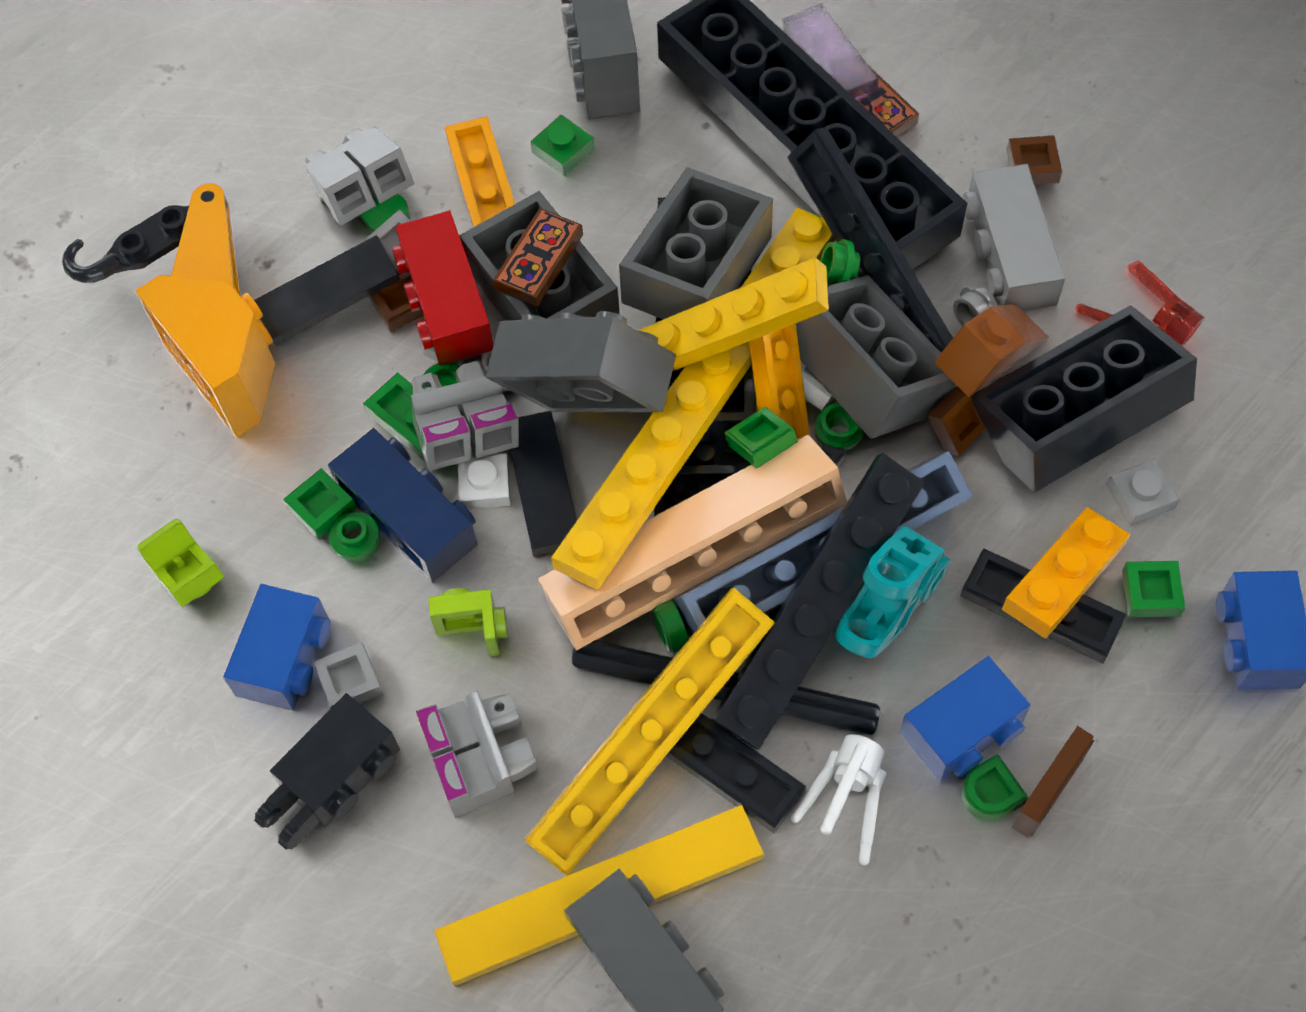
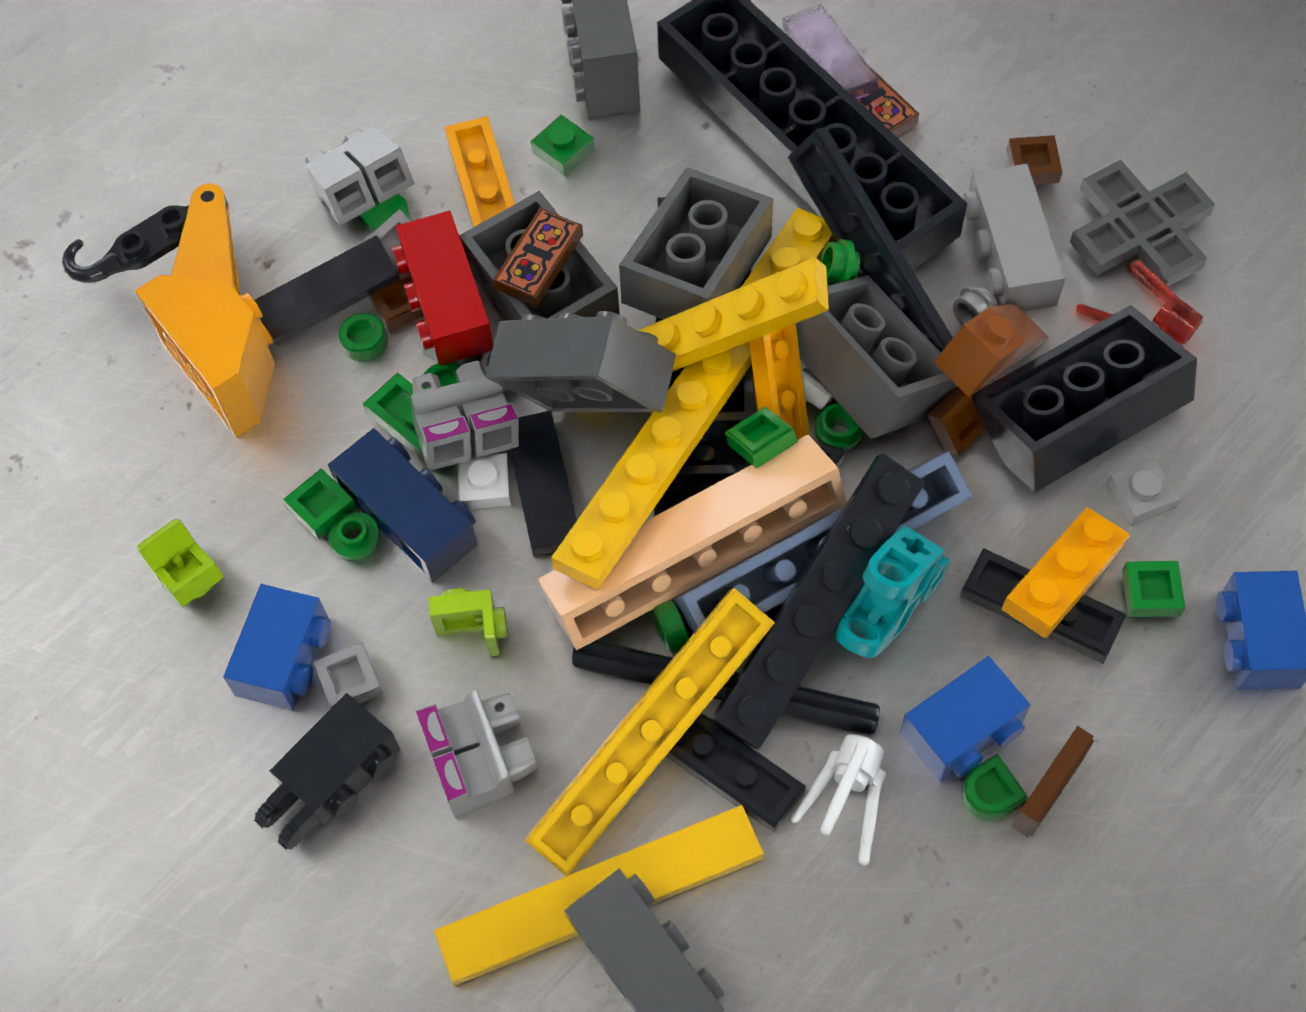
none -> green tile [338,313,388,362]
none -> dark grey plate [1070,160,1215,289]

